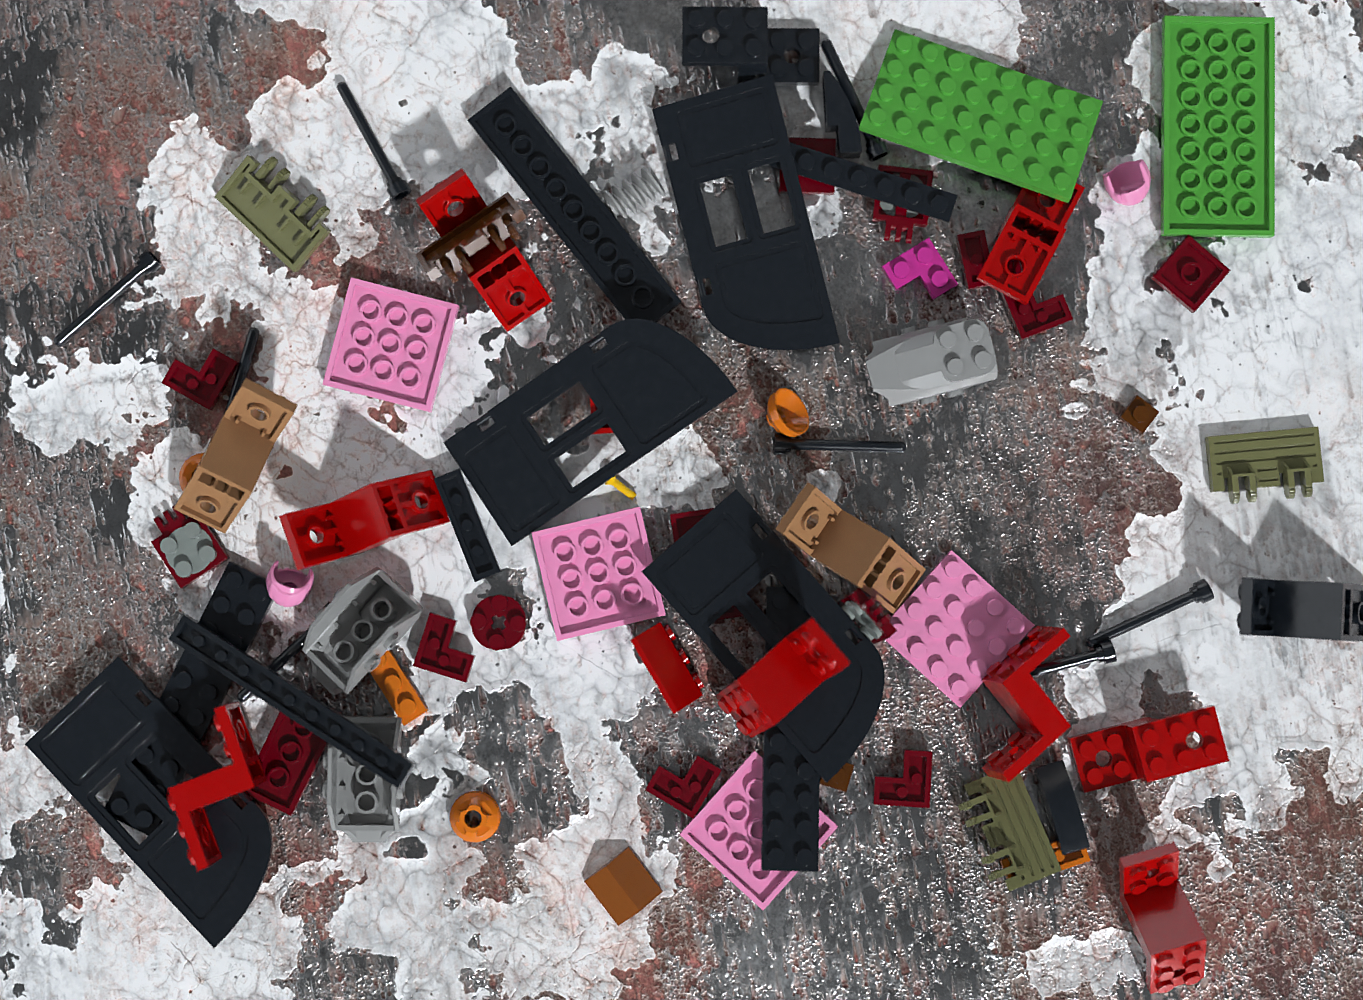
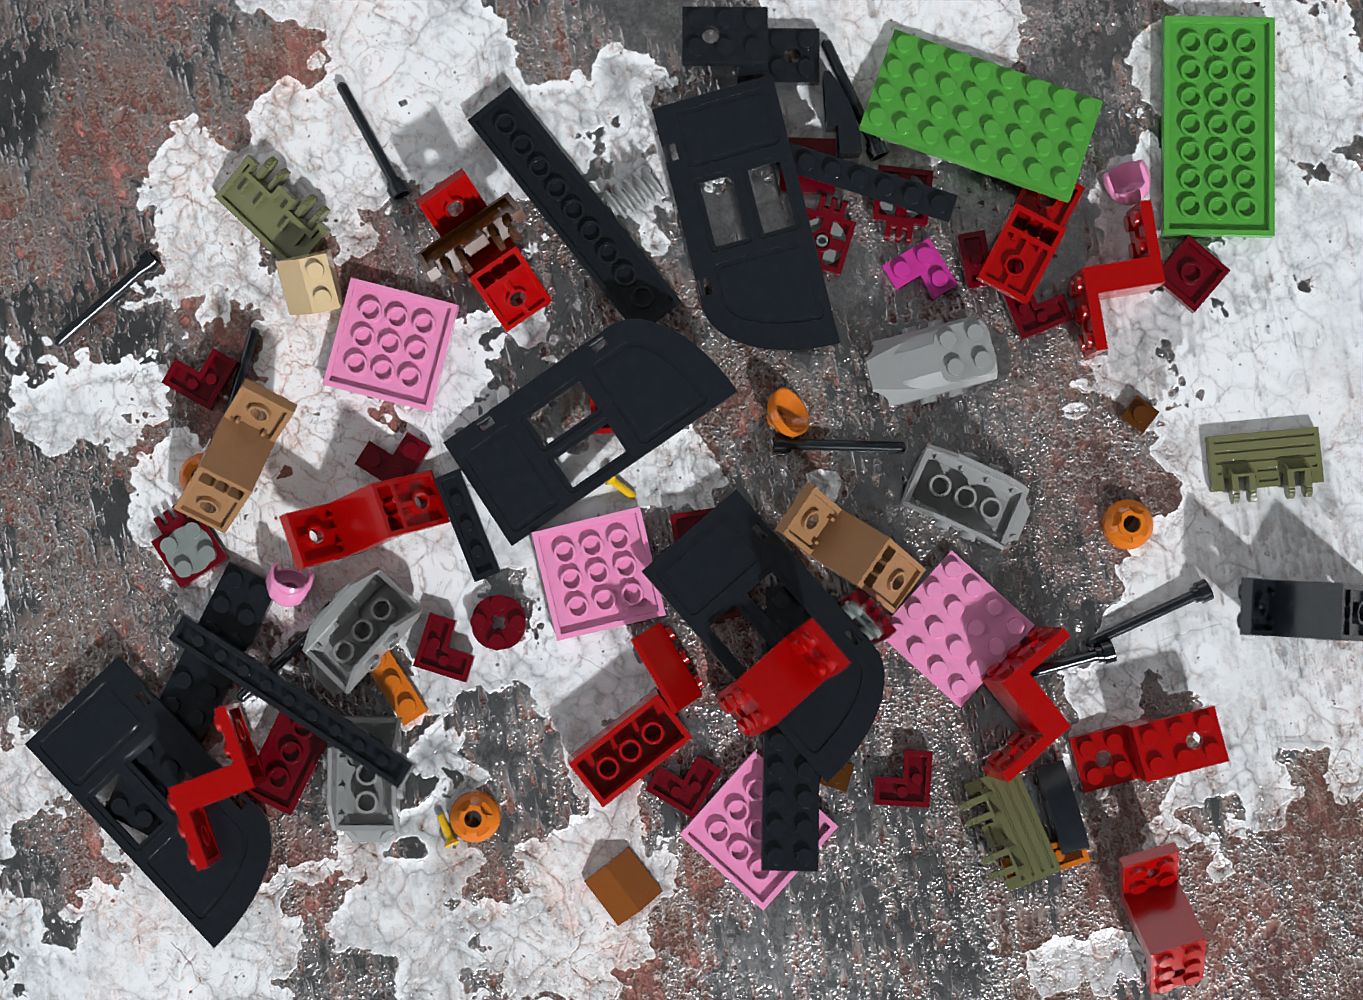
none -> tan slope [275,249,344,315]
none -> dark red plate [355,432,432,481]
none -> yellow piece [437,814,460,848]
none -> red brick [568,688,692,807]
none -> dark red piece [806,193,857,277]
none -> light grey slope [902,444,1031,550]
none -> red bracket [1068,199,1165,358]
none -> orange piece [1101,499,1154,550]

